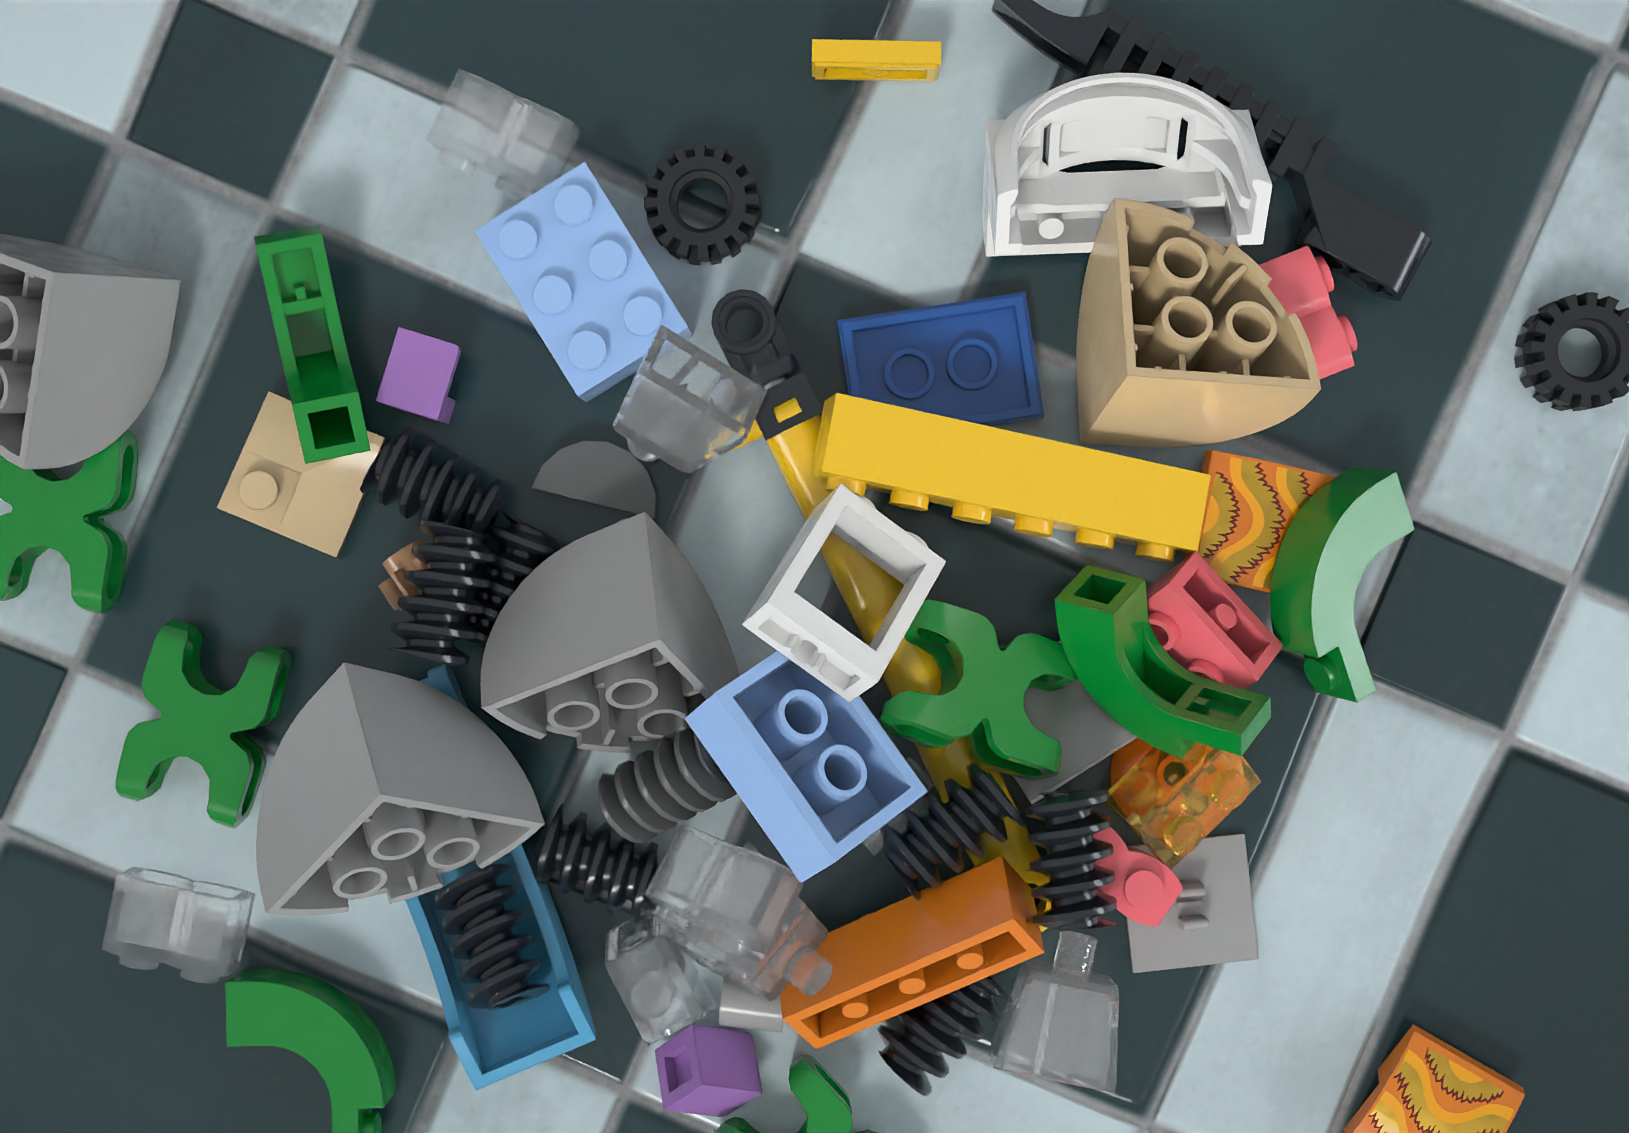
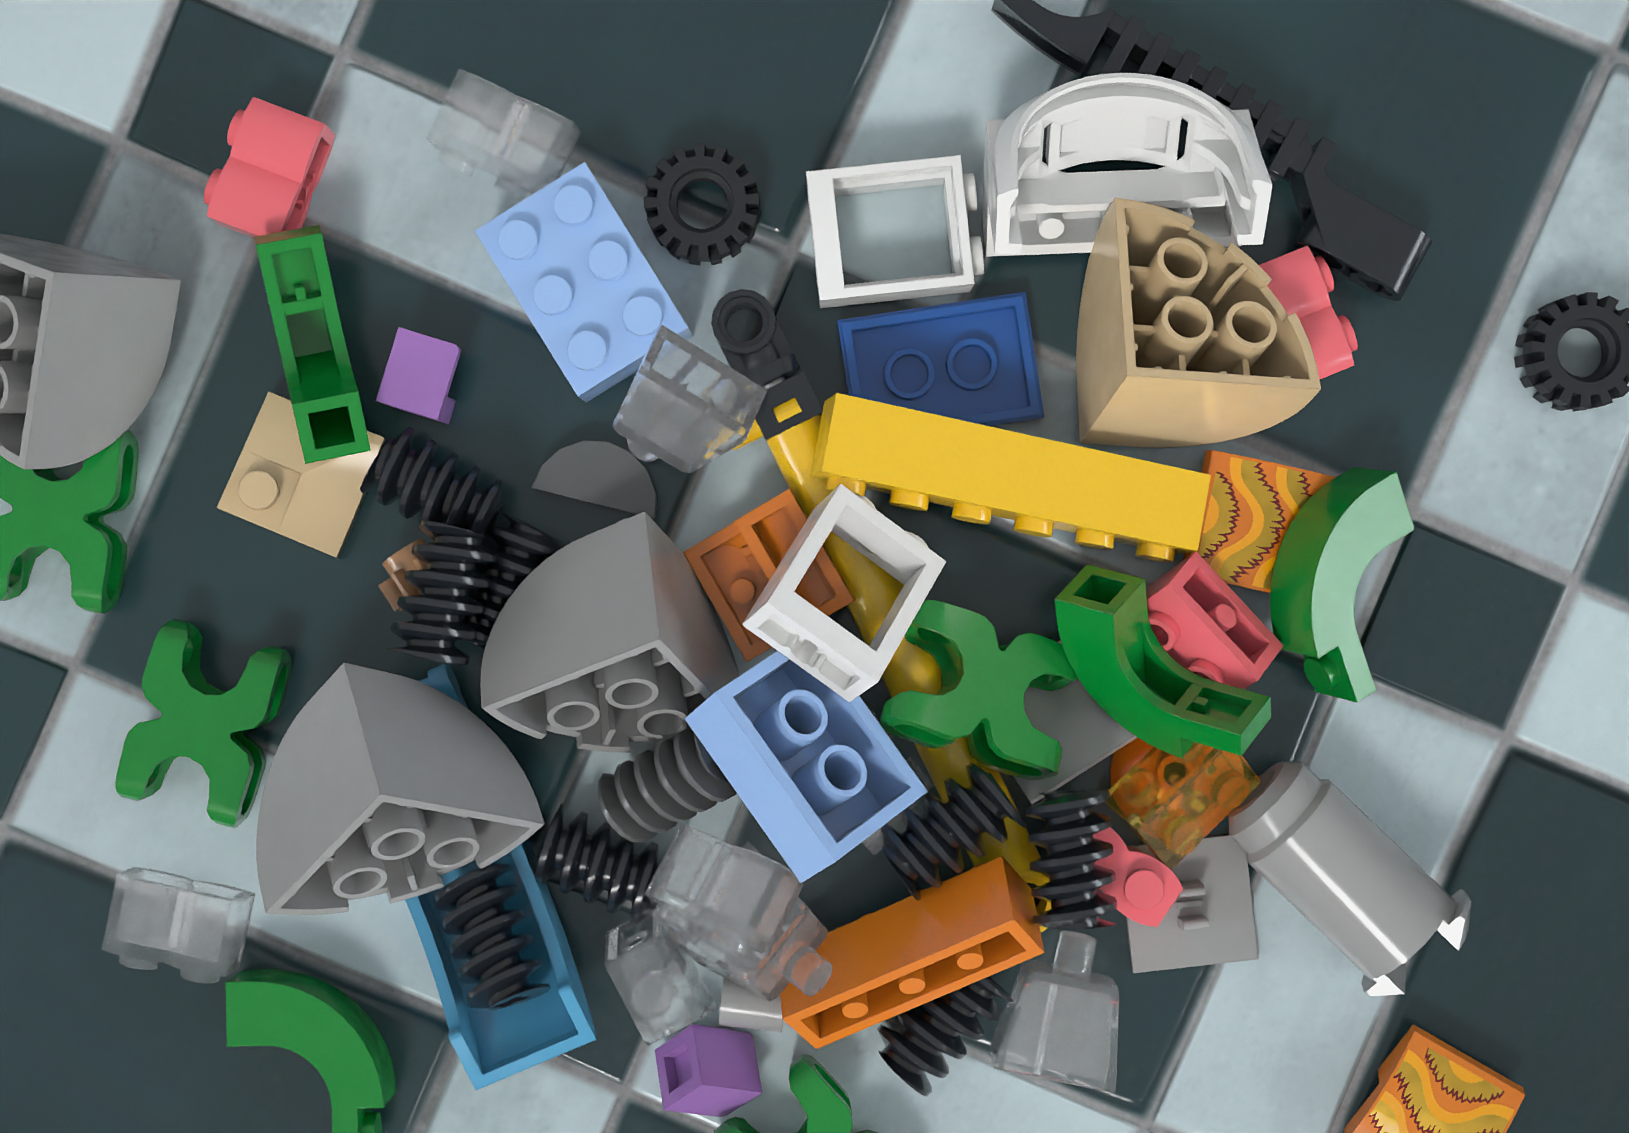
yellow tile [812,39,941,82] -> none
none -> coral brick [204,97,335,238]
none -> orange slope [683,488,855,662]
none -> white window [806,155,984,308]
none -> light grey piece [1229,761,1471,996]

